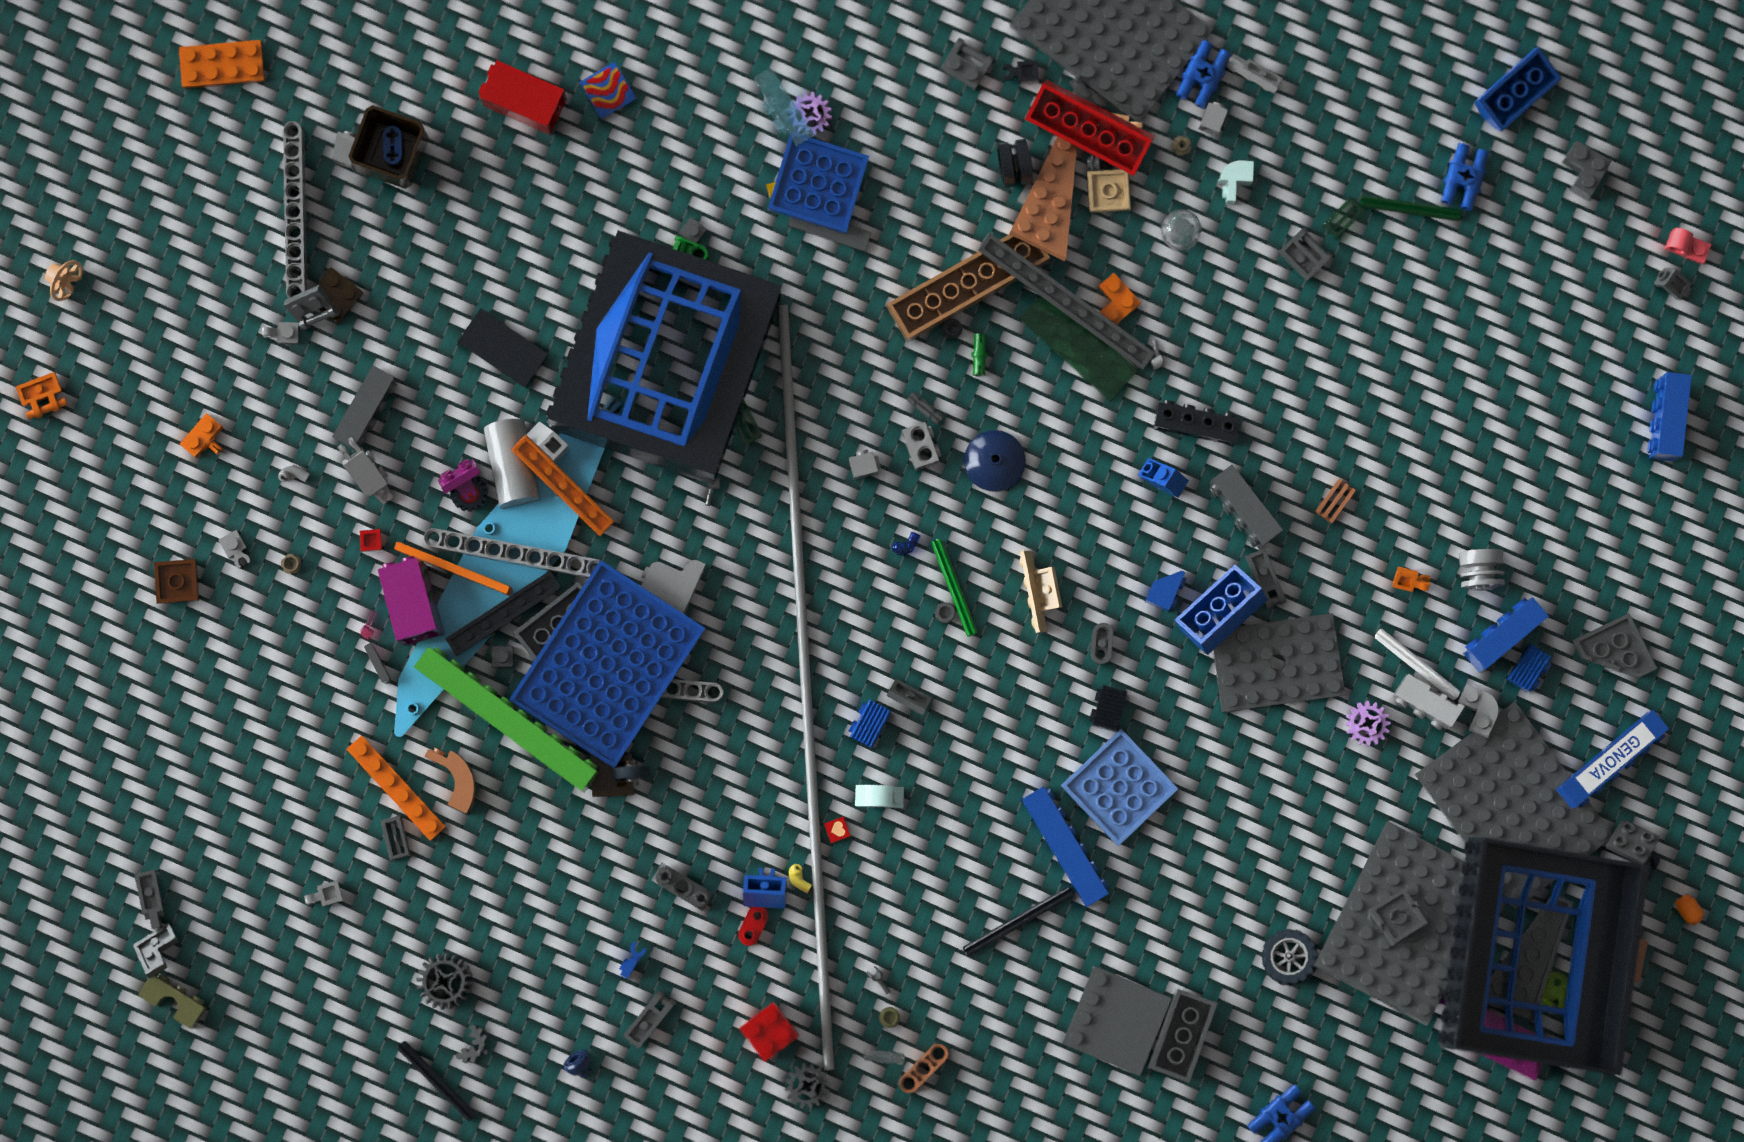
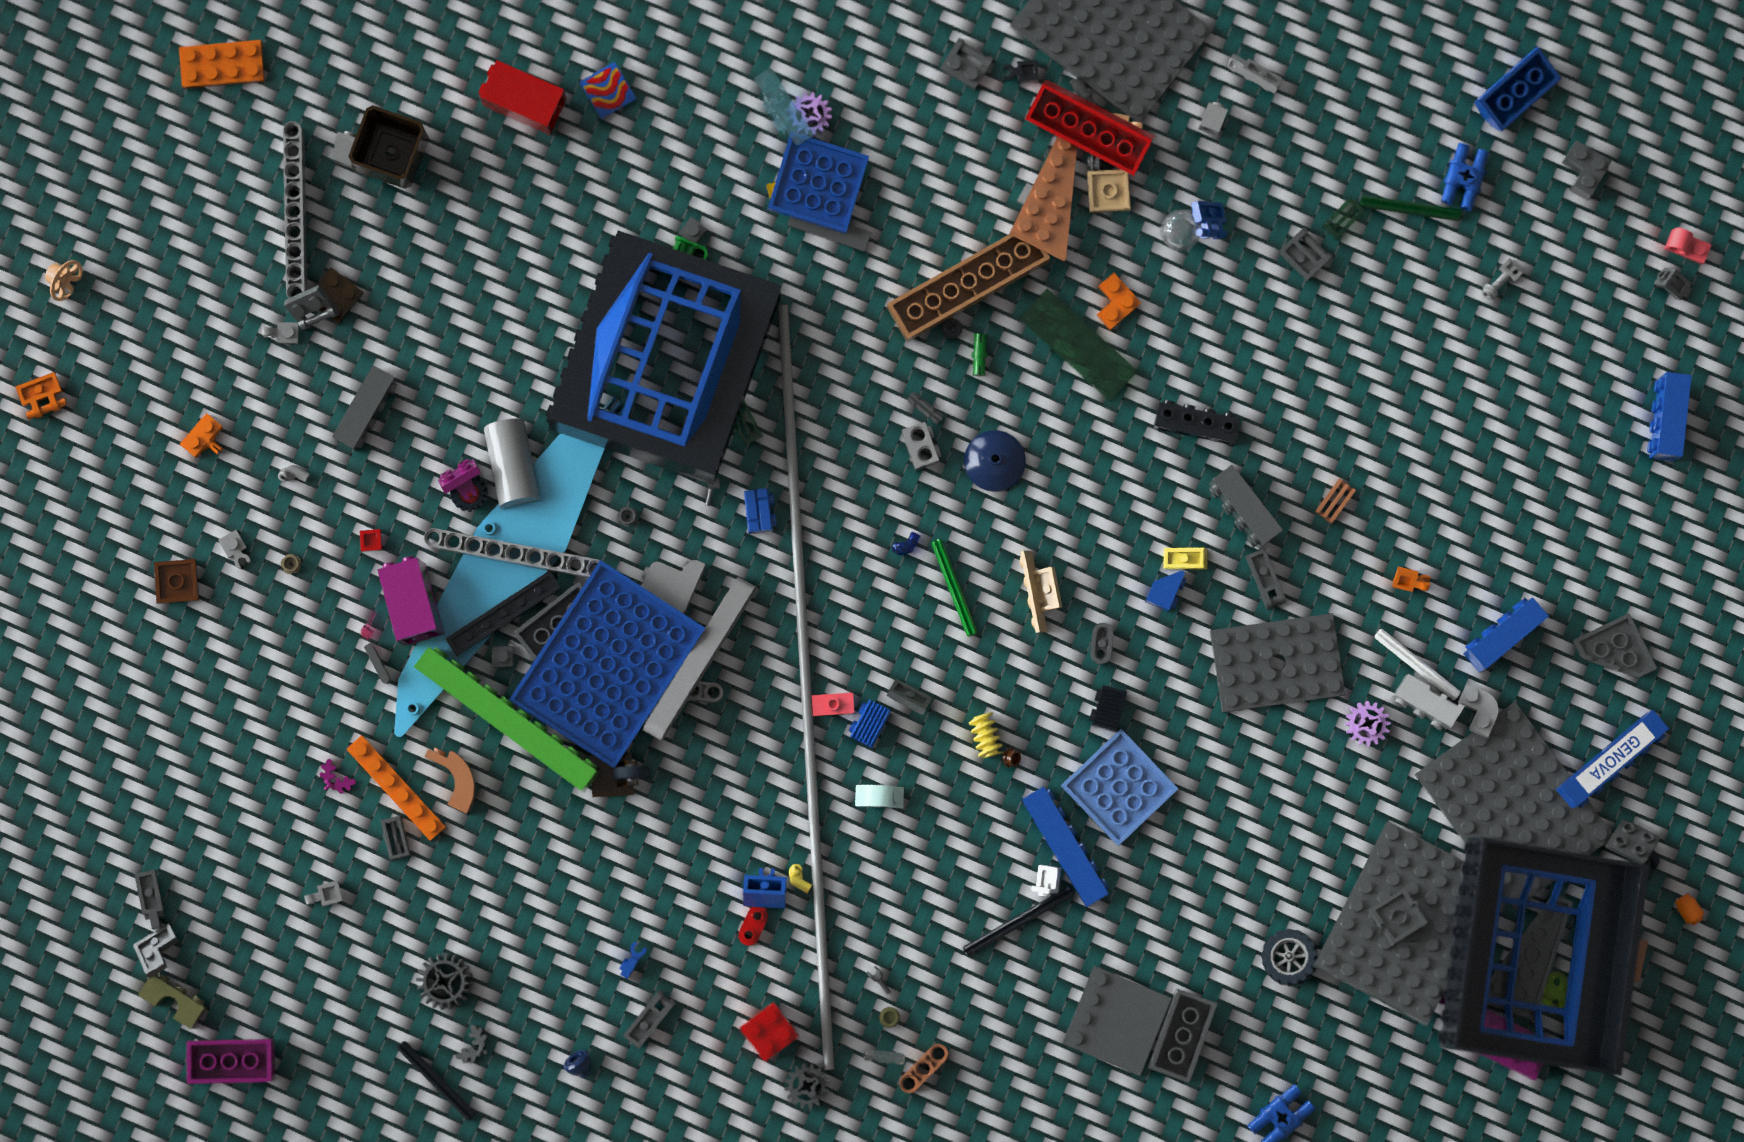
light grey hinge [338,437,393,504] -> none
blue beam [383,126,403,166] -> none
orange tile [394,542,513,596] -> none
black tile [457,308,549,388] -> none
orange tile [511,435,615,536] -> none
light grey slope [527,422,569,464] -> none
dark grey piece [651,863,714,911] -> none
red tile [824,817,850,843] -> none
light grey brick [849,450,881,480] -> none
dark grey tile [935,602,956,624] -> none
dark grey plate [977,233,1155,370] -> none
black wheel [997,139,1033,188] -> none
blue slope [1138,458,1189,498] -> none
light grey hand [1150,339,1163,370] -> none
dark tan plate [1171,136,1191,156] -> none
blue brick [1175,565,1268,655] -> none
blue pin [1176,40,1231,109] -> none
light aqua brick [1218,161,1254,205] -> none
light grey wheel [1459,549,1505,591] -> none
blue brick [1506,644,1552,693] -> none
none -> magenta brick [187,1039,275,1084]
none -> magenta animal [319,759,356,794]
none -> dark grey plate [617,506,638,527]
none -> light grey beam [643,577,757,741]
none -> blue brick [744,488,777,534]
none -> coral plate [812,693,855,716]
none -> light yellow piece [969,712,1004,758]
none -> reddish brown plate [1002,747,1021,768]
none -> white bracket [1031,865,1061,897]
none -> light yellow slope [1164,548,1208,570]
none -> blue plate [1191,201,1227,240]
none -> light grey hinge [1482,258,1524,300]

